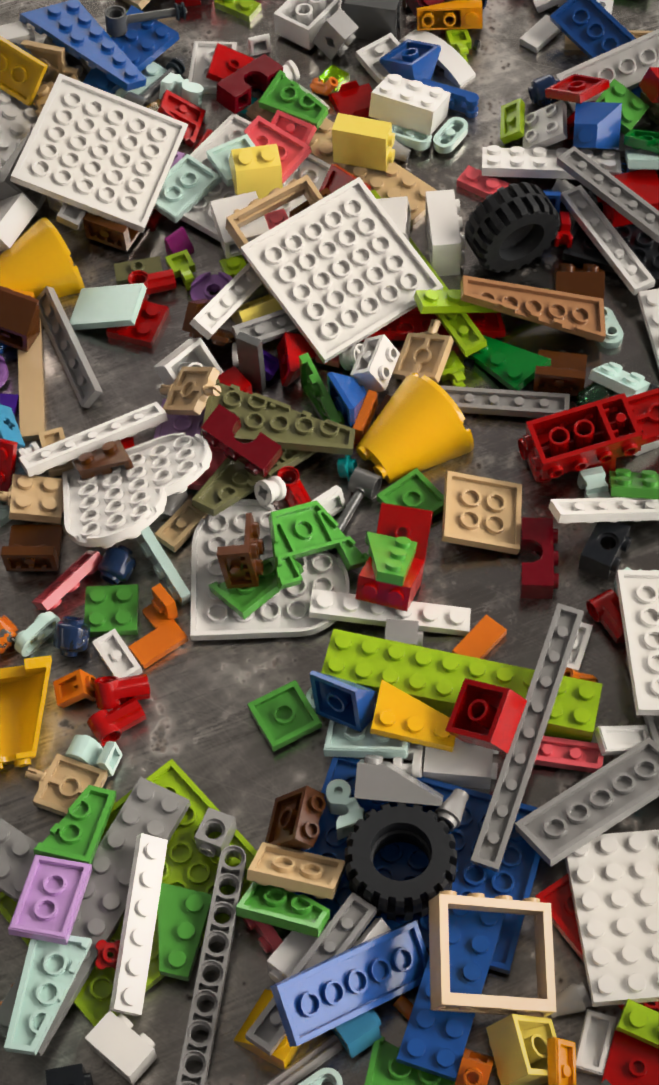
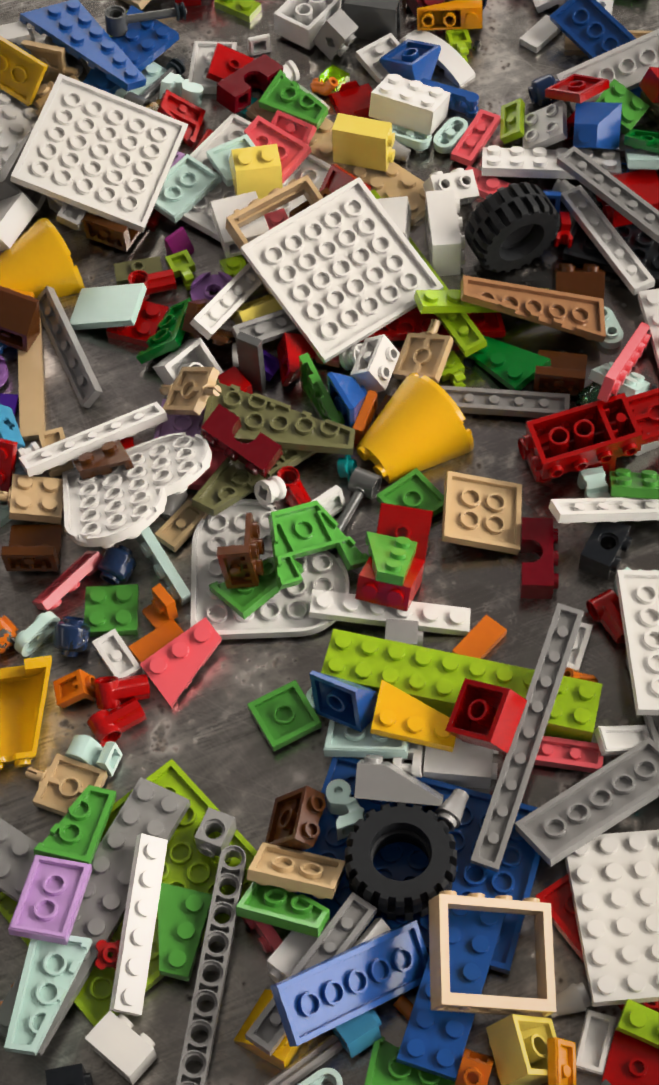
none -> green wing [136,298,192,364]
none -> coral wing [140,617,222,709]
none -> white brick [423,168,480,205]
none -> coral plate [450,109,501,166]
none -> coral plate [597,322,651,402]

